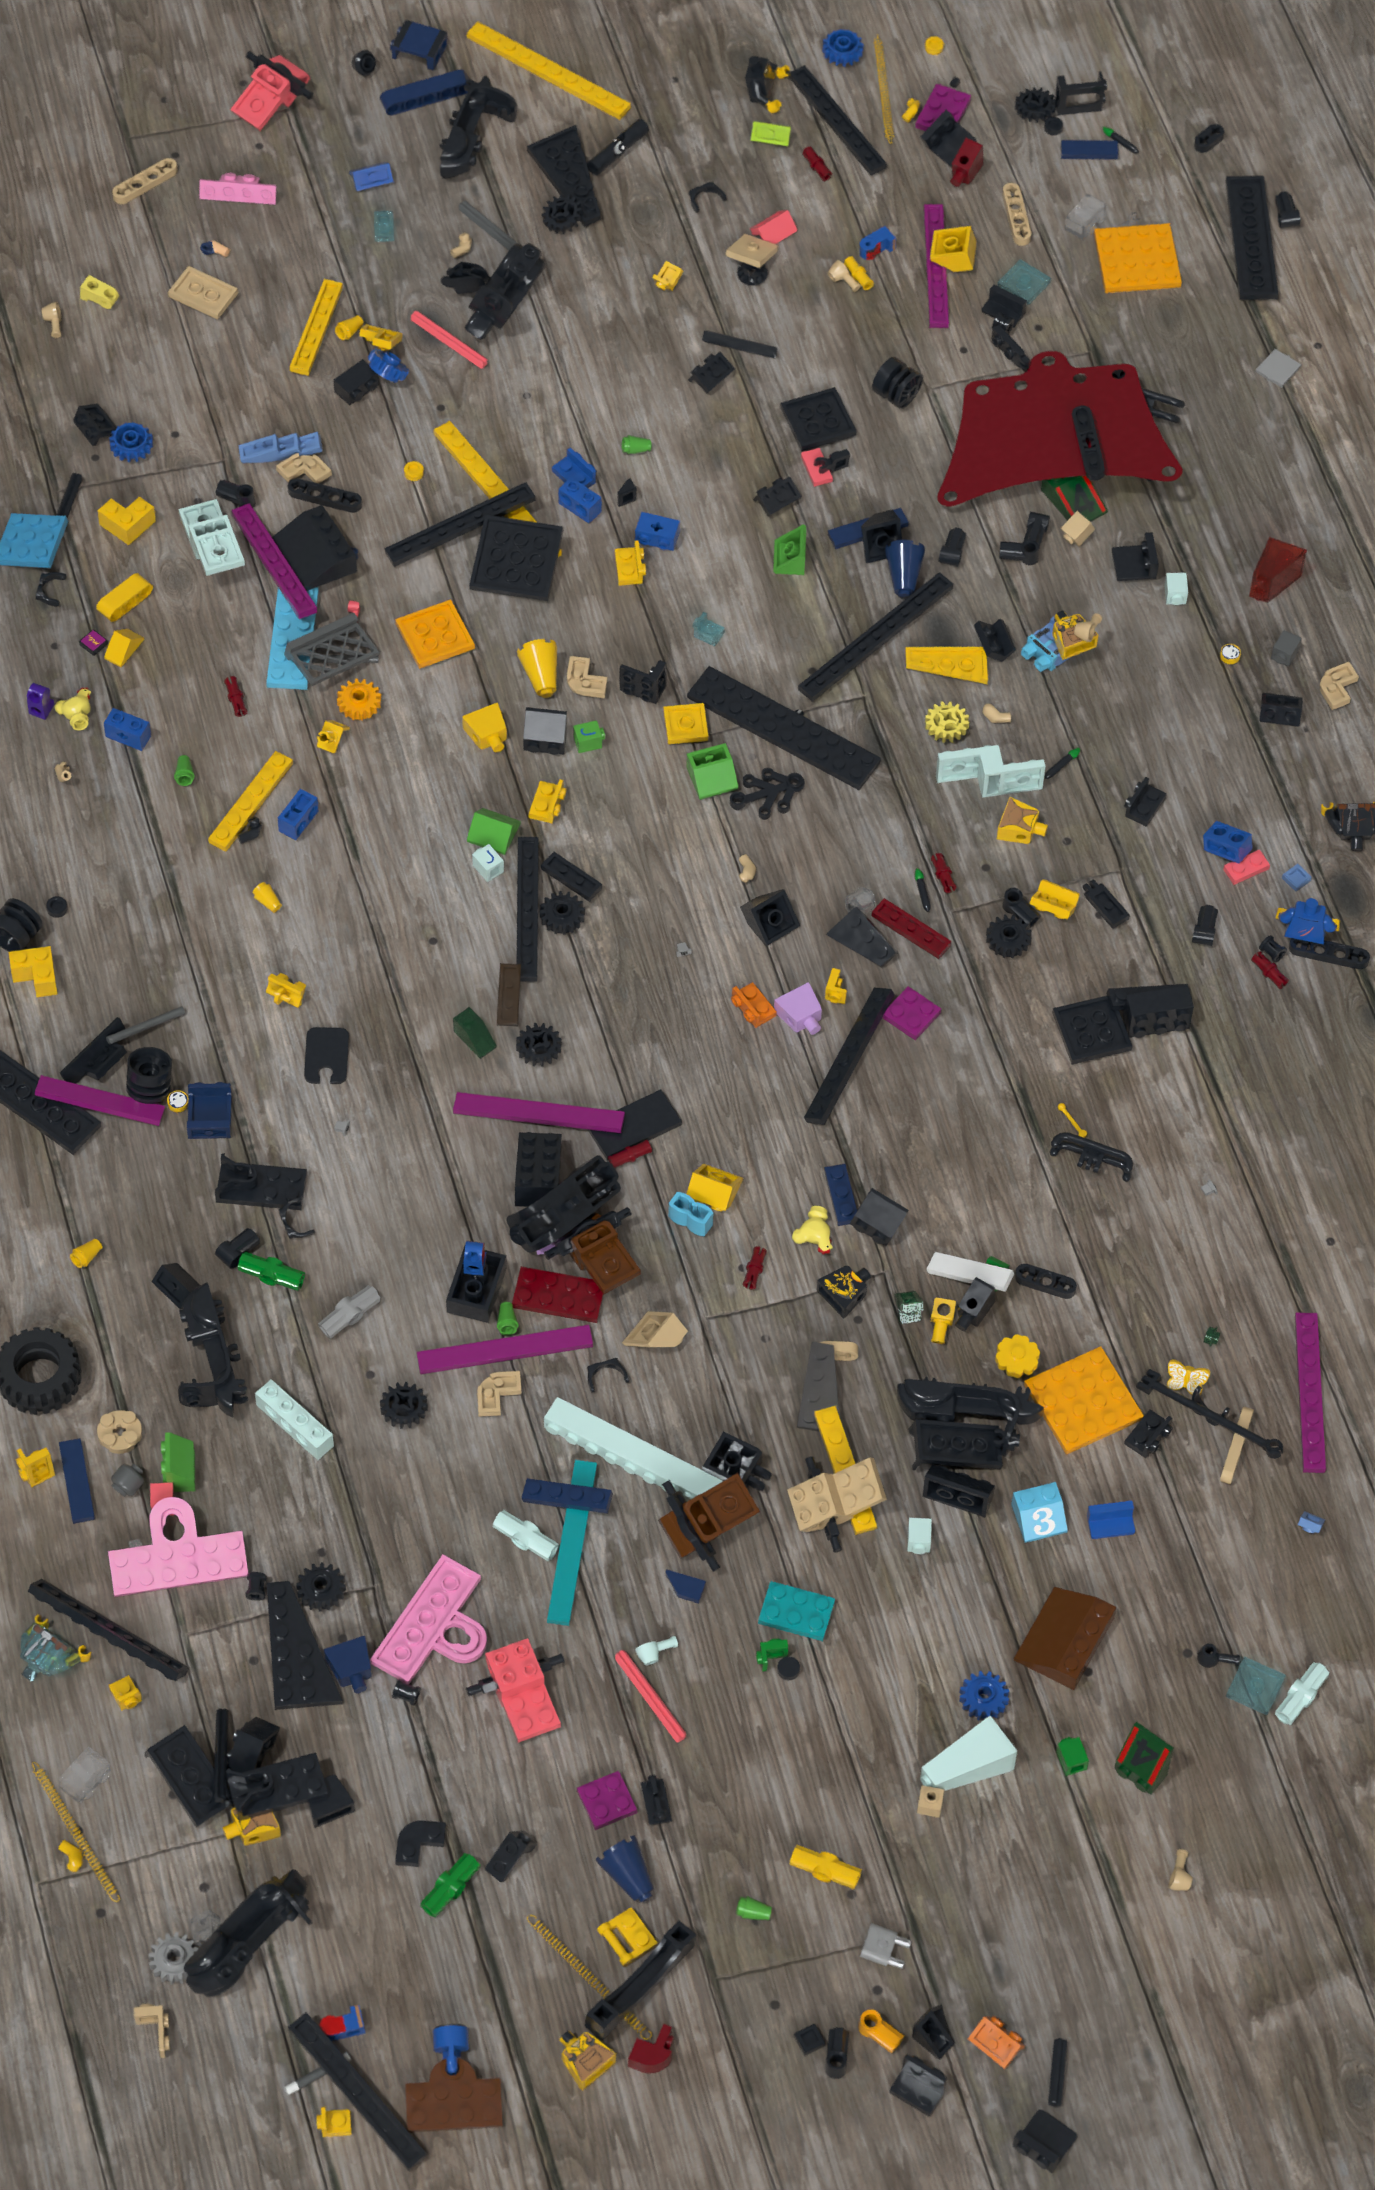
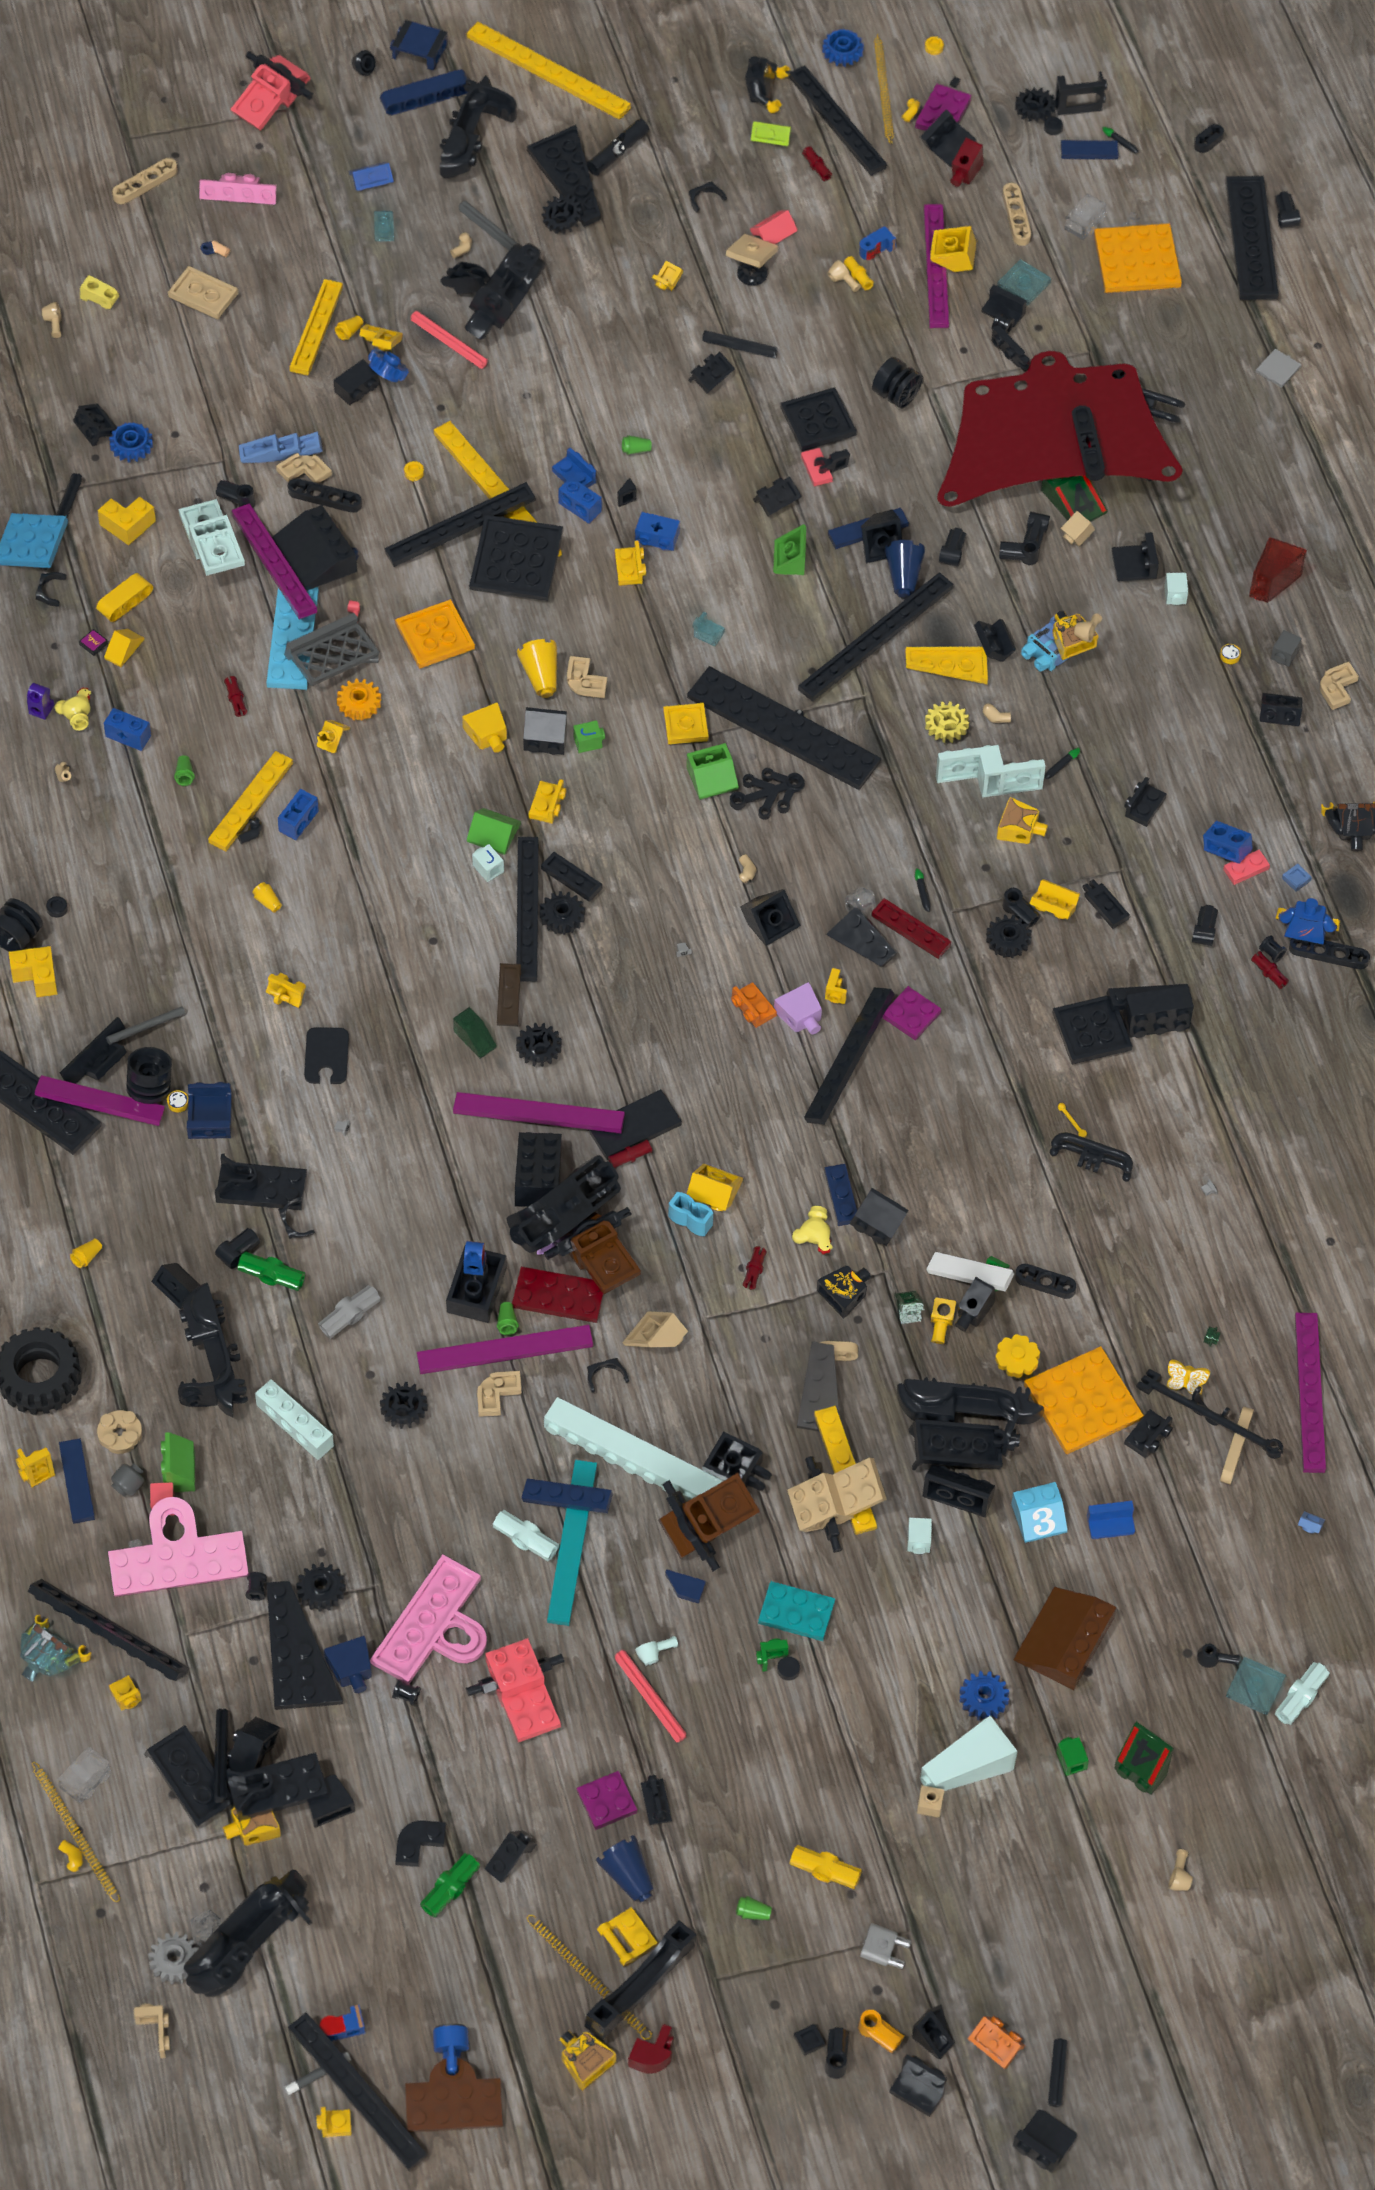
black bracket [619,660,667,704] -> none
dark red pin [931,853,956,893] -> none

